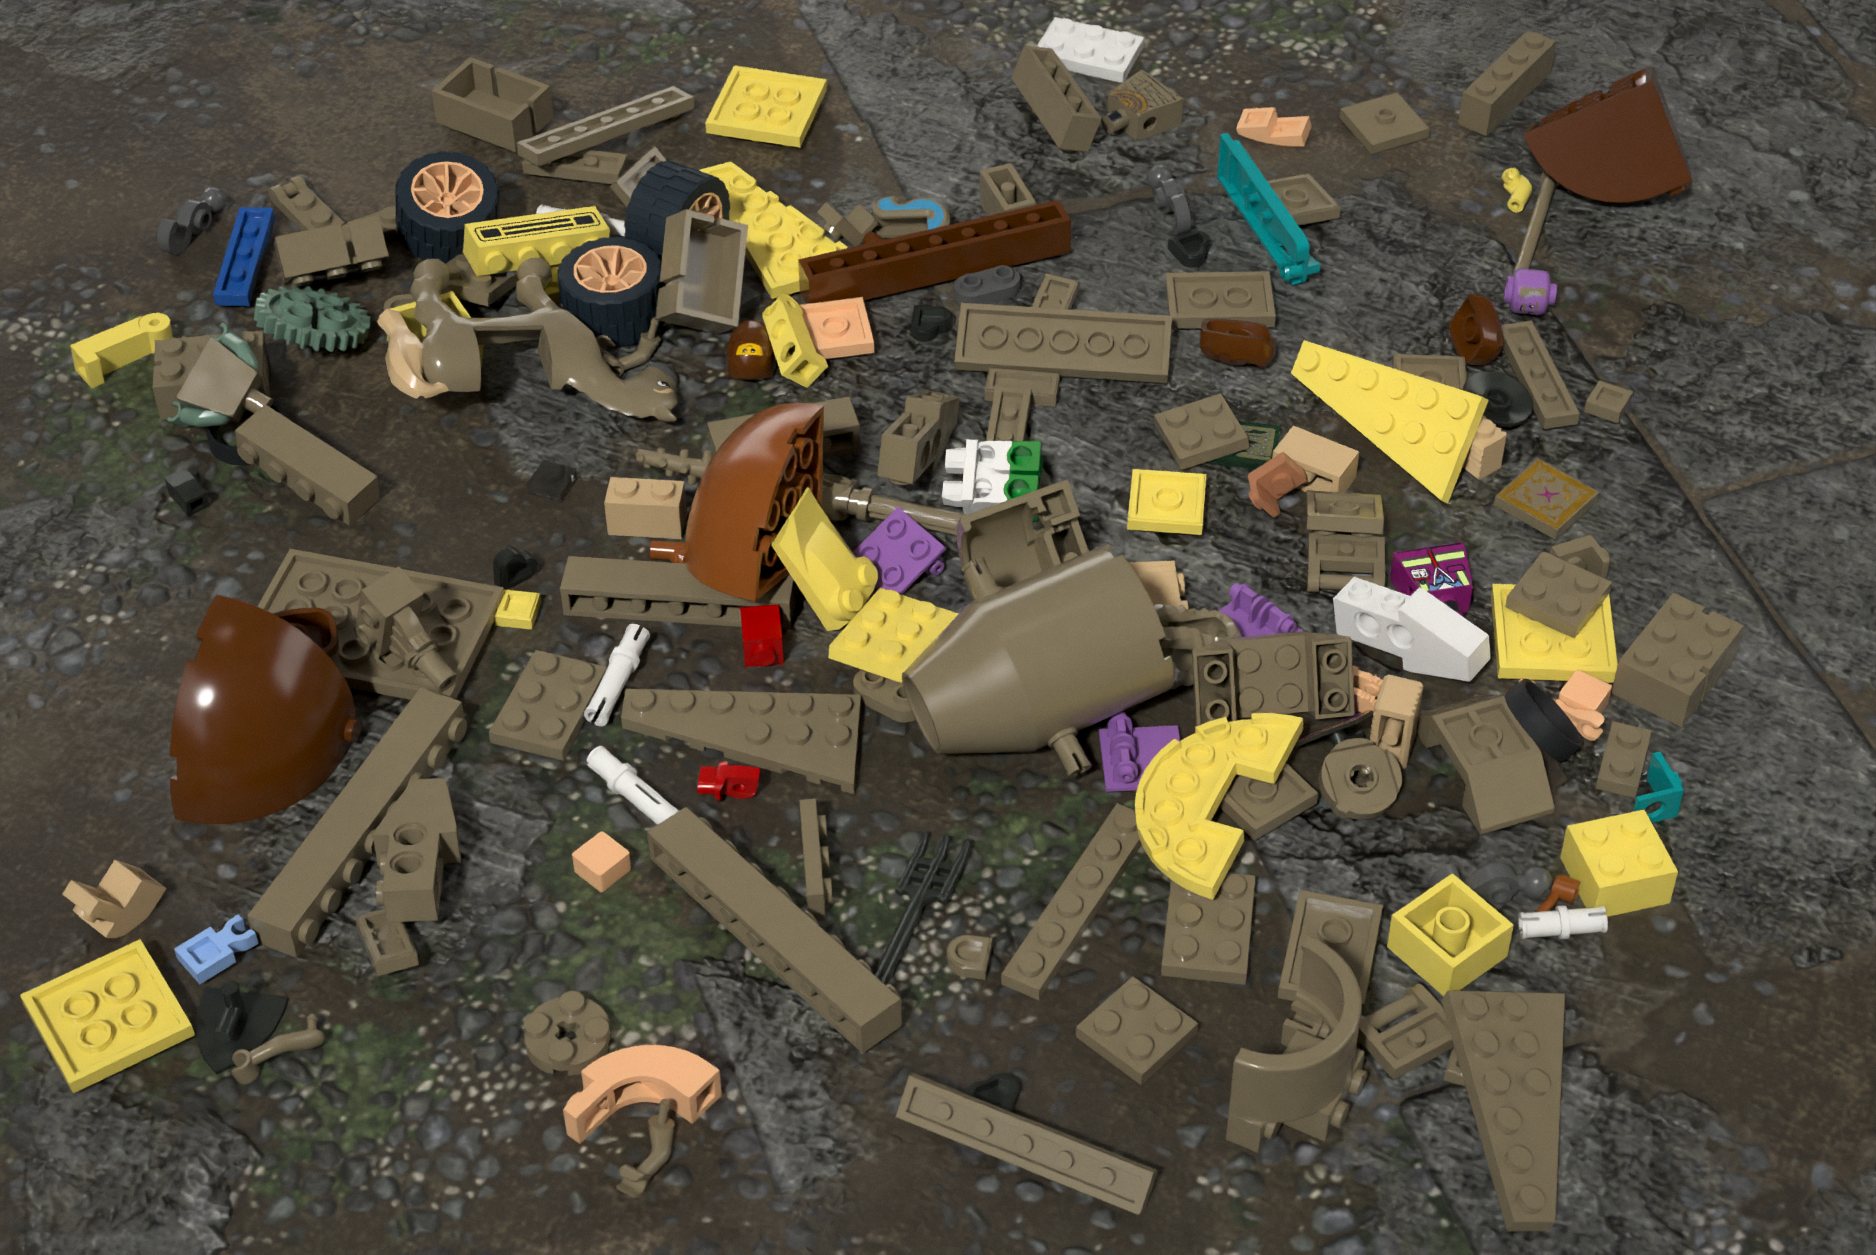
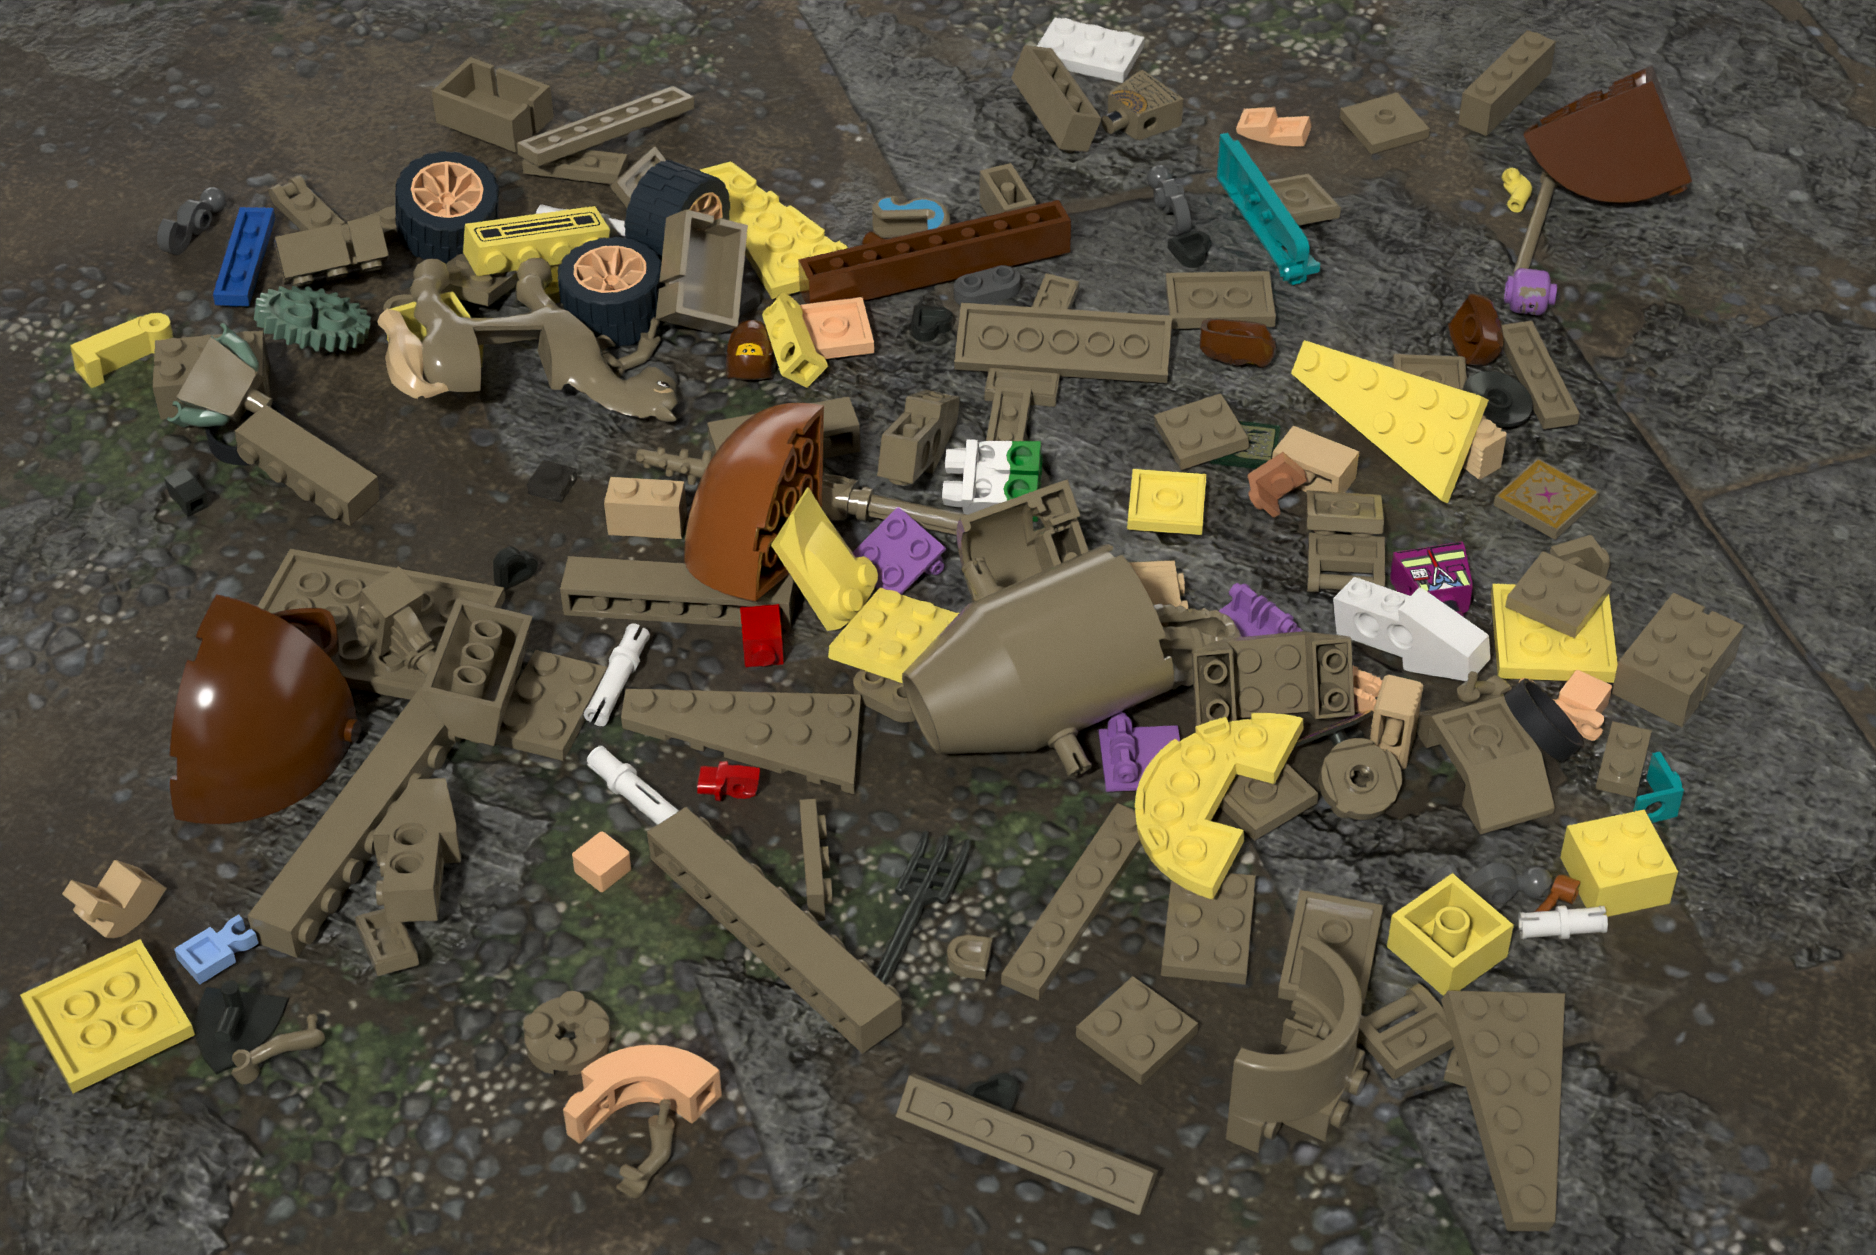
light yellow tile [494,589,542,630] -> none
dark orange arm [650,541,685,563] -> none
light yellow plate [705,66,827,148] -> none
dark tan bracket [817,202,878,246] -> none
dark tan tile [1584,380,1633,423] -> none
none -> dark tan slope [420,598,533,746]
none -> dark tan piece [1457,671,1512,703]

